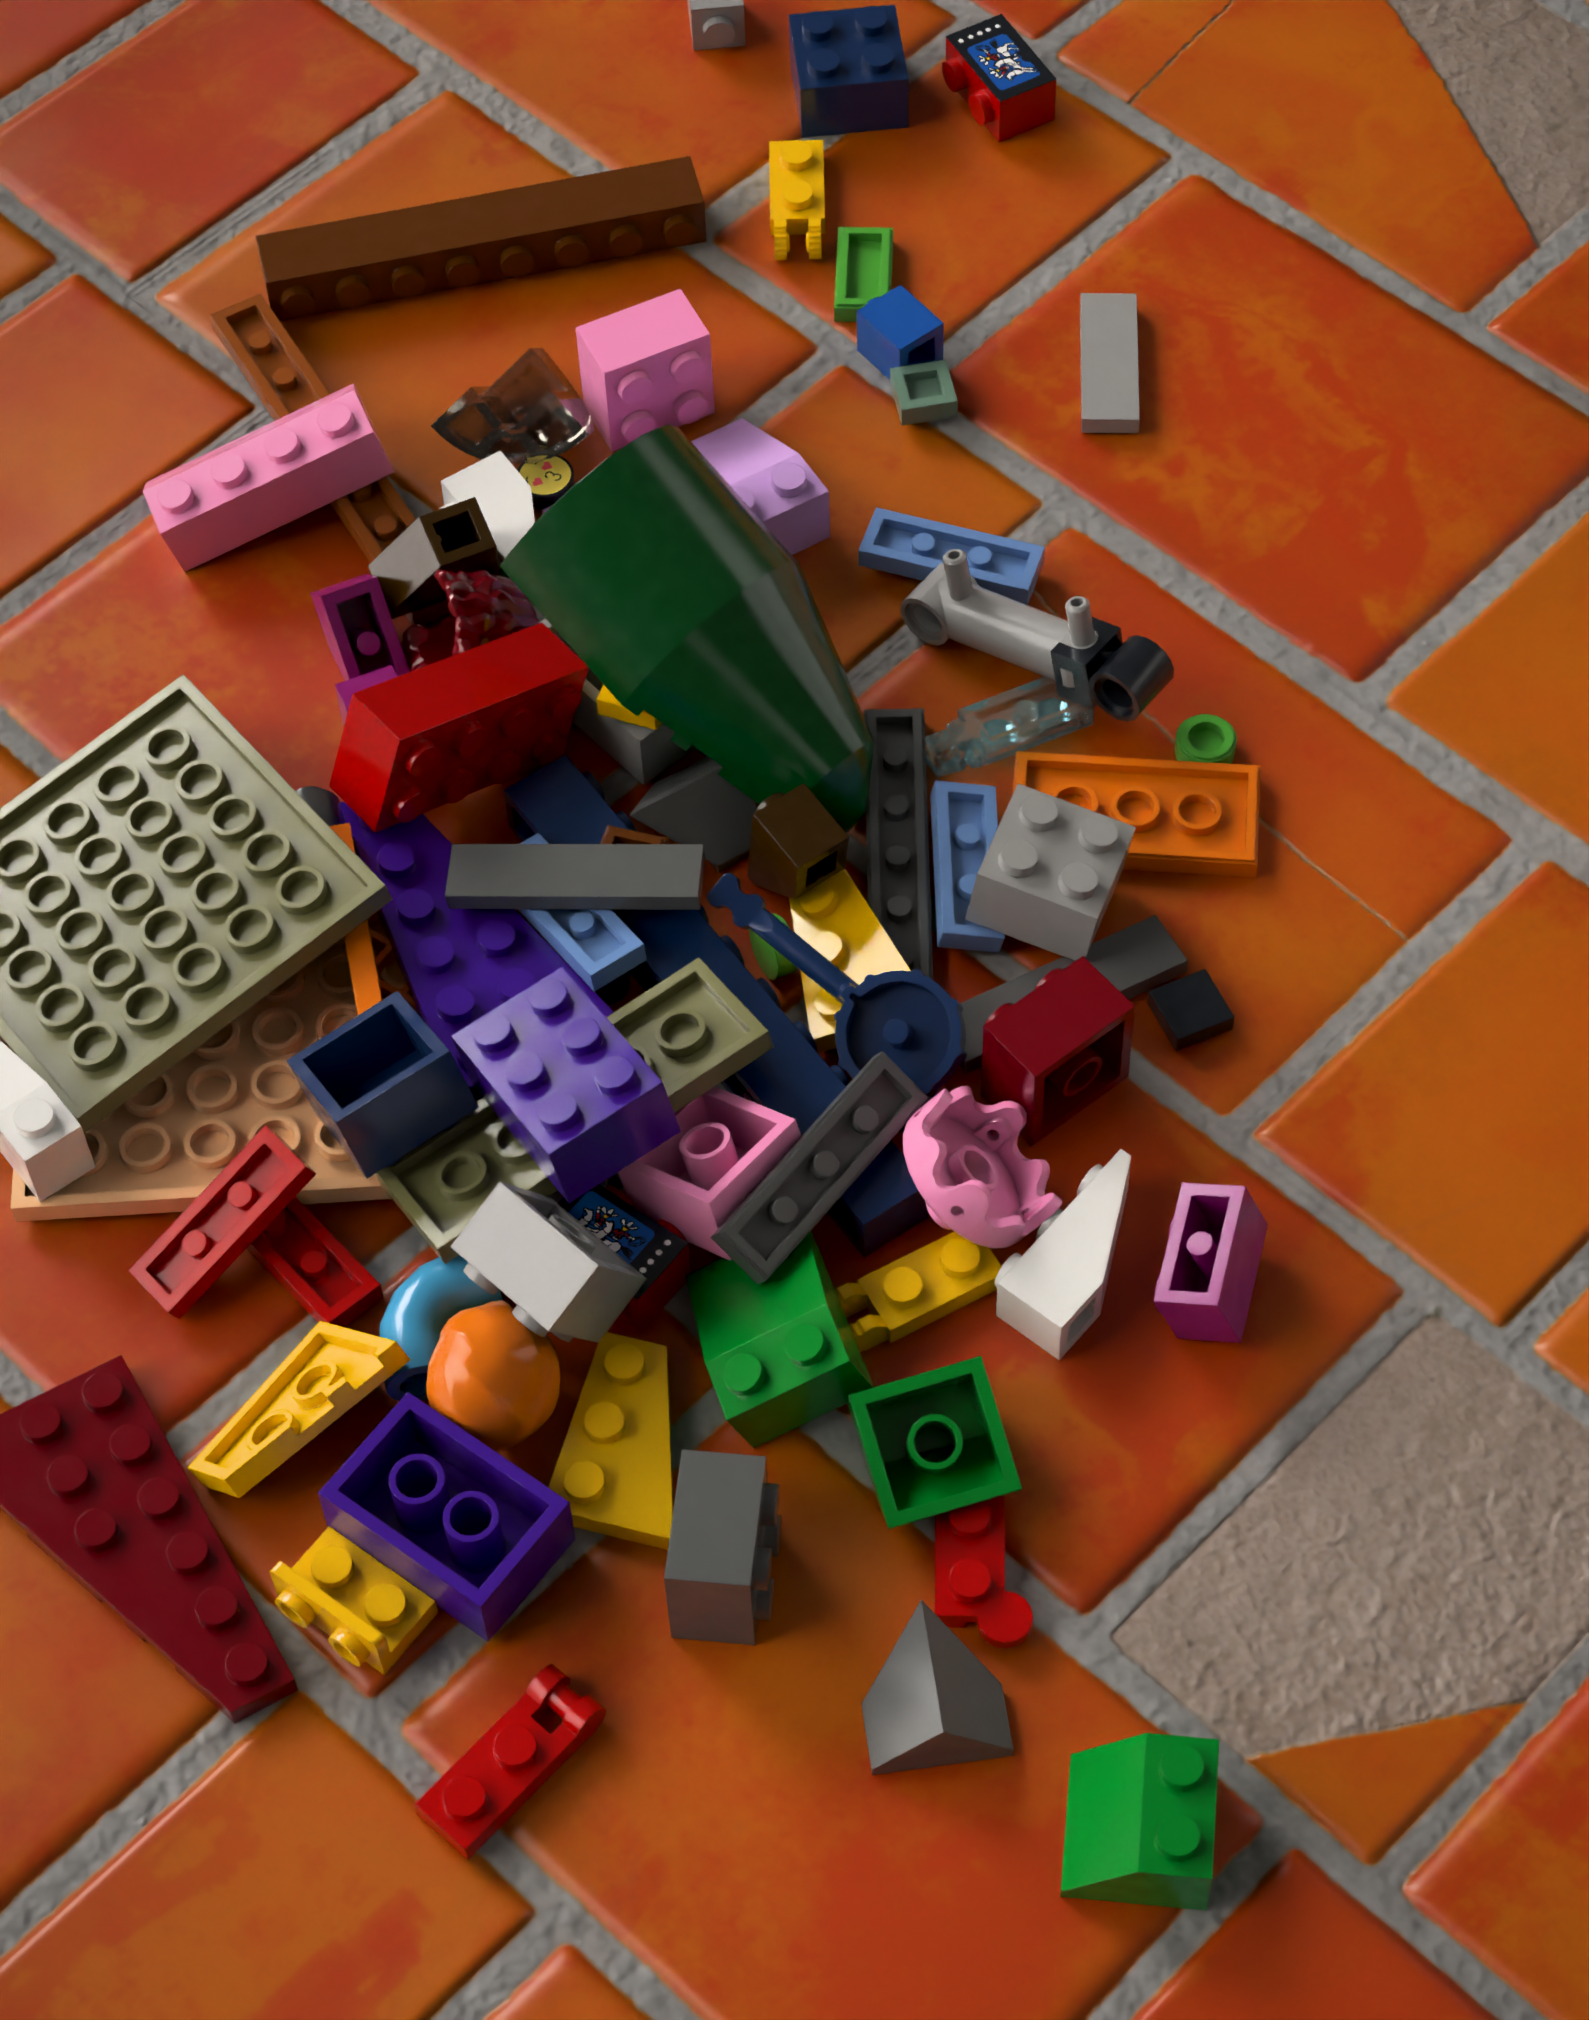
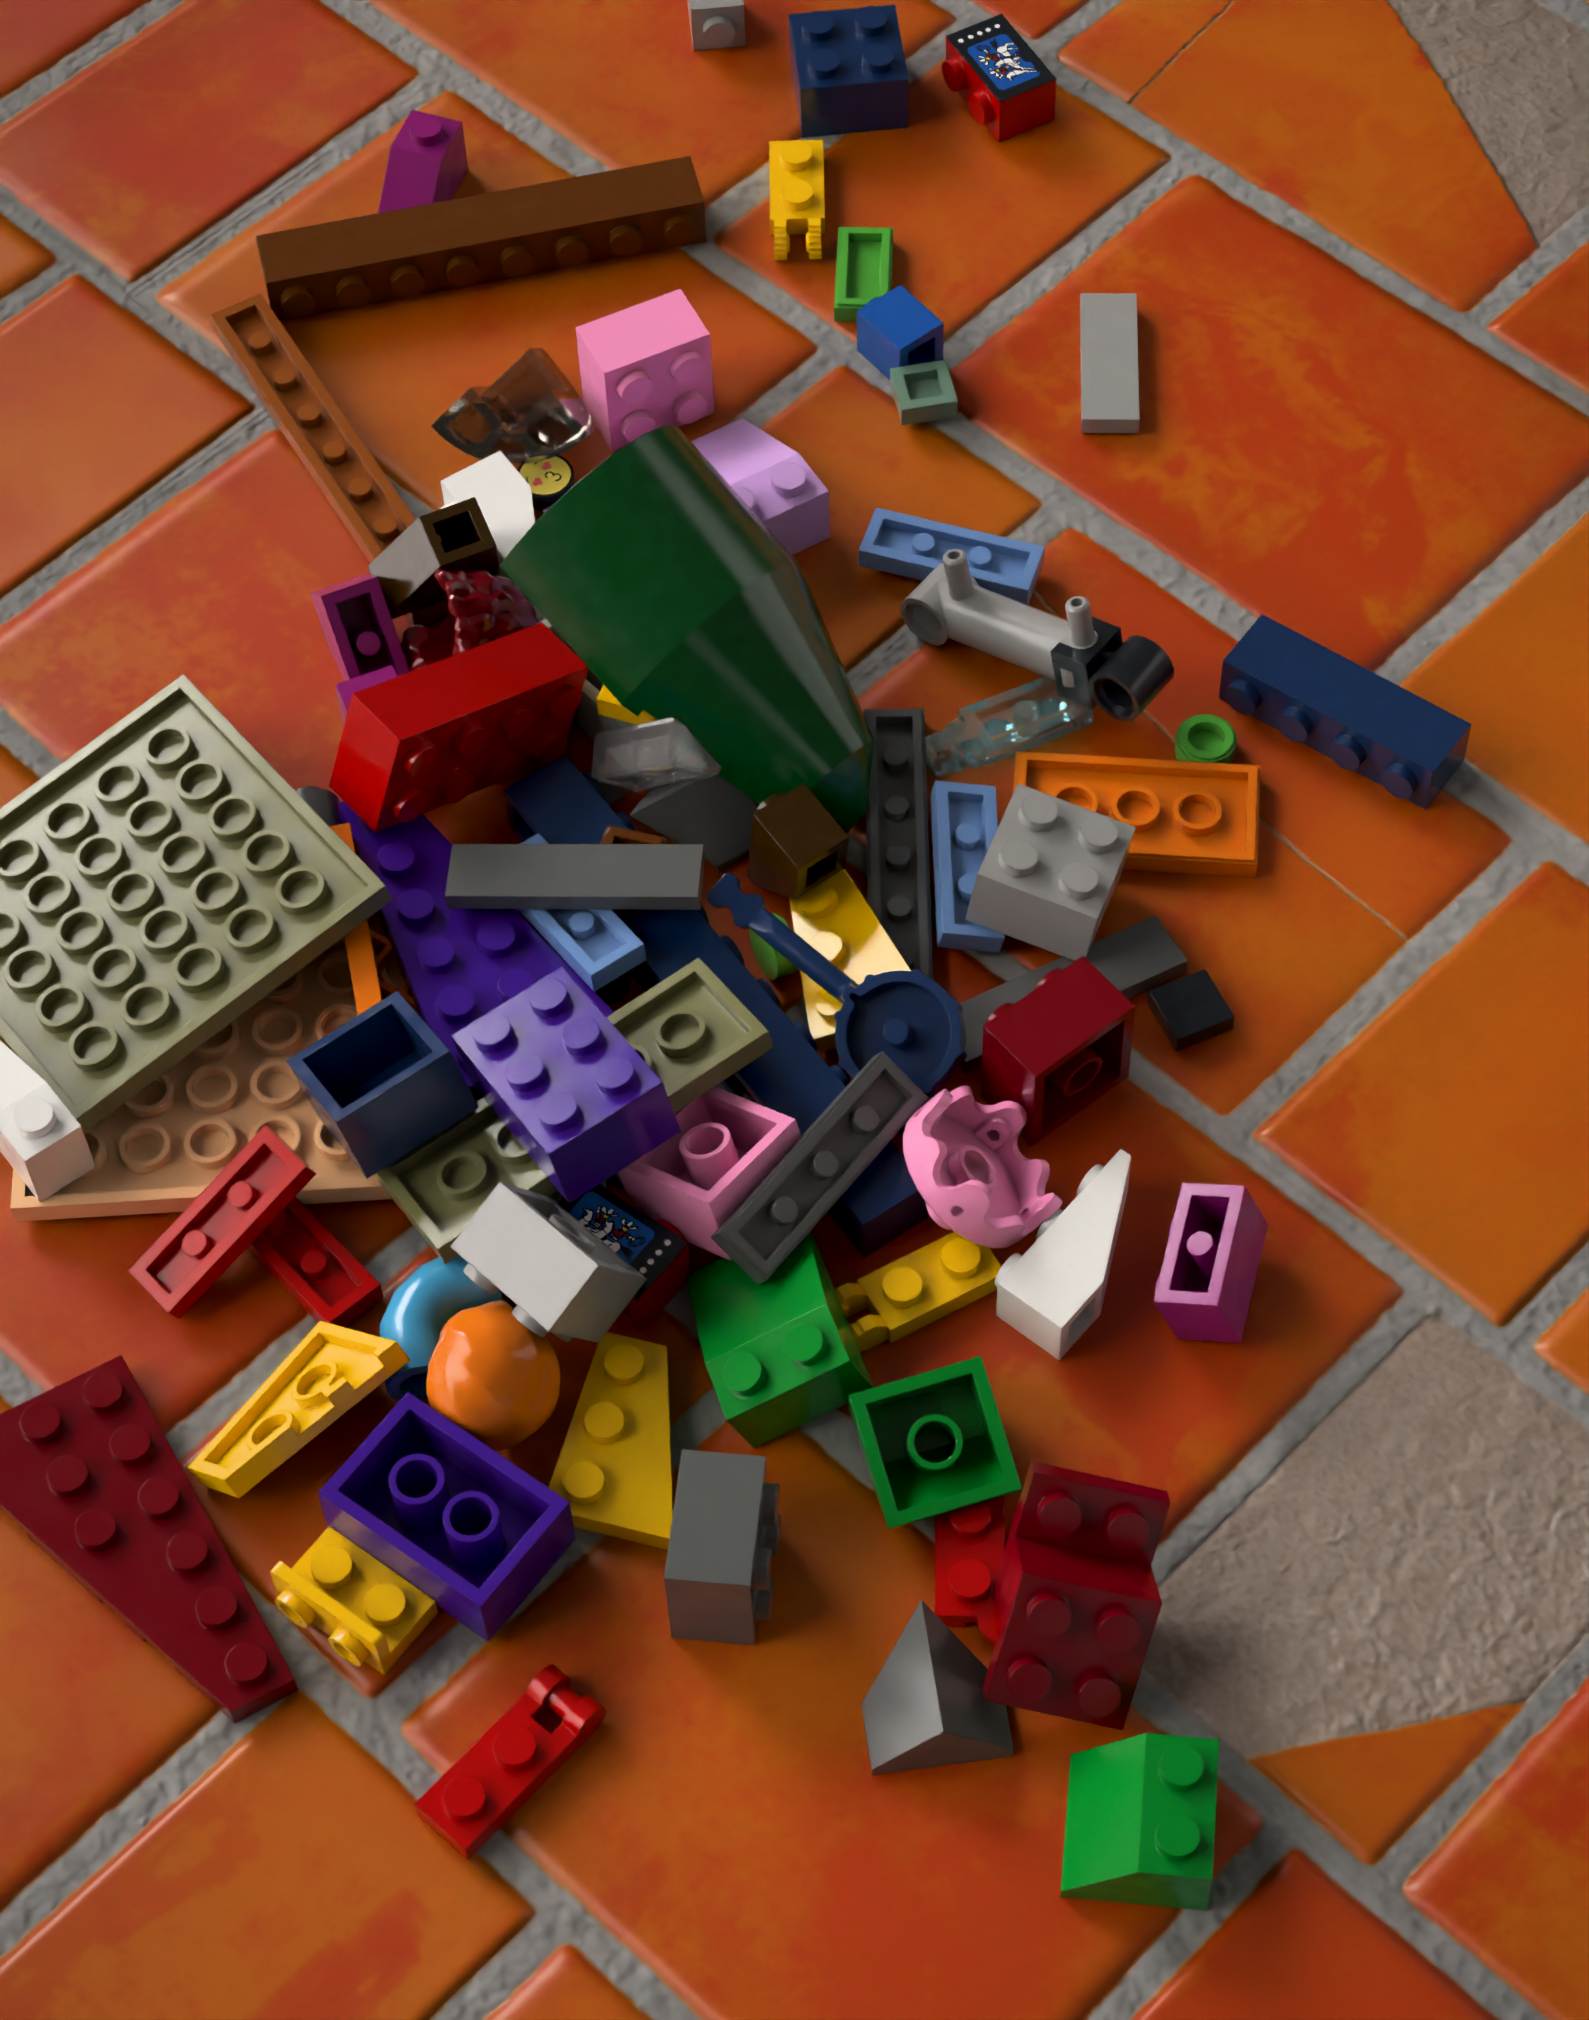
bright pink slope [143,383,395,572] -> none
none -> magenta slope [378,110,468,213]
none -> clear slope [591,717,719,792]
none -> dark red bracket [983,1461,1171,1730]
none -> dark blue brick [1219,614,1471,809]

